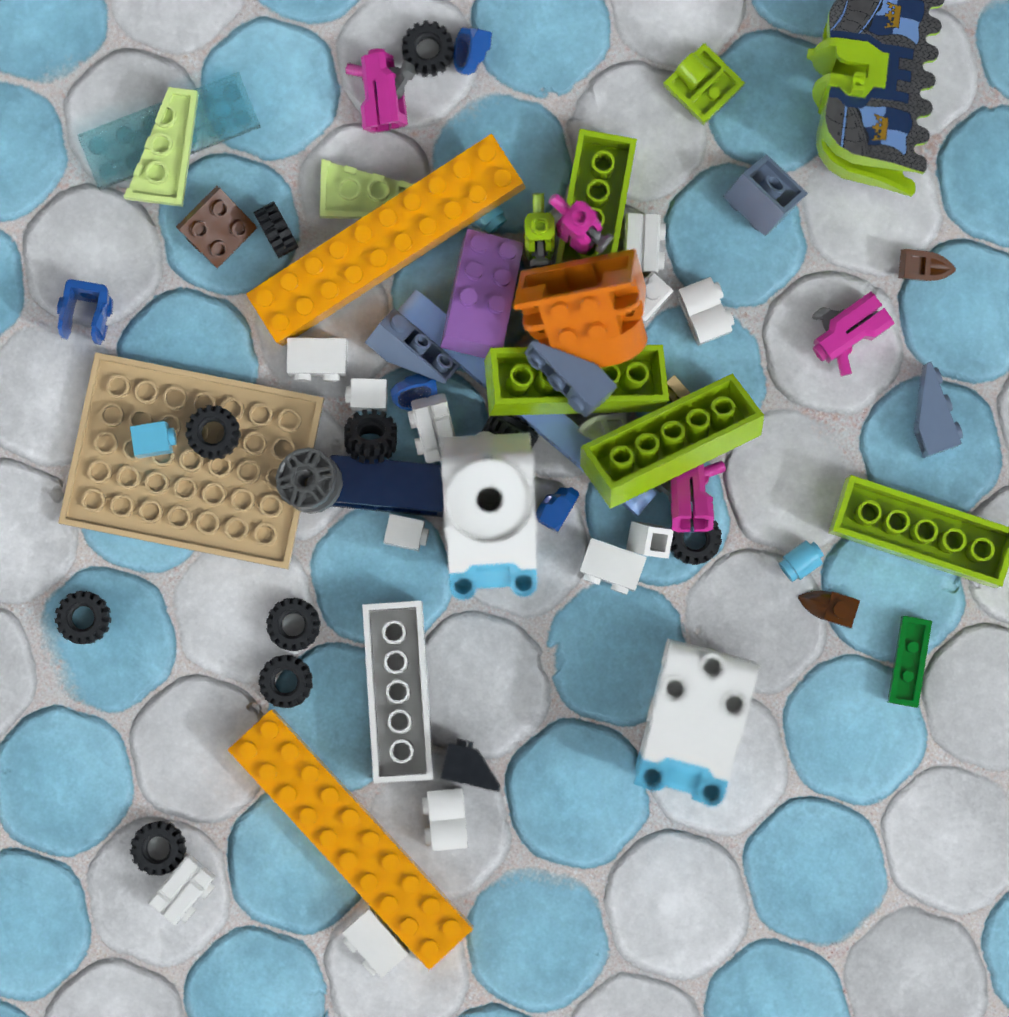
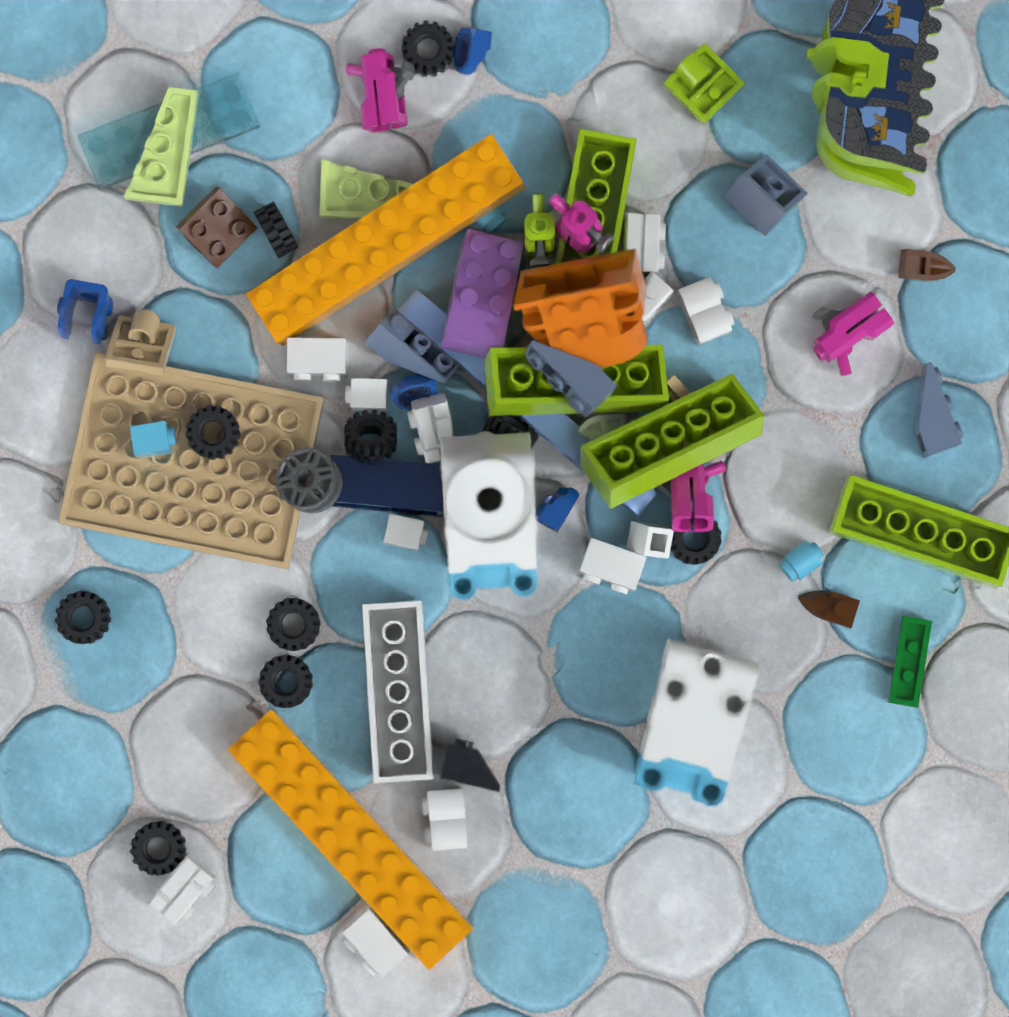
none -> tan plate [105,309,176,376]

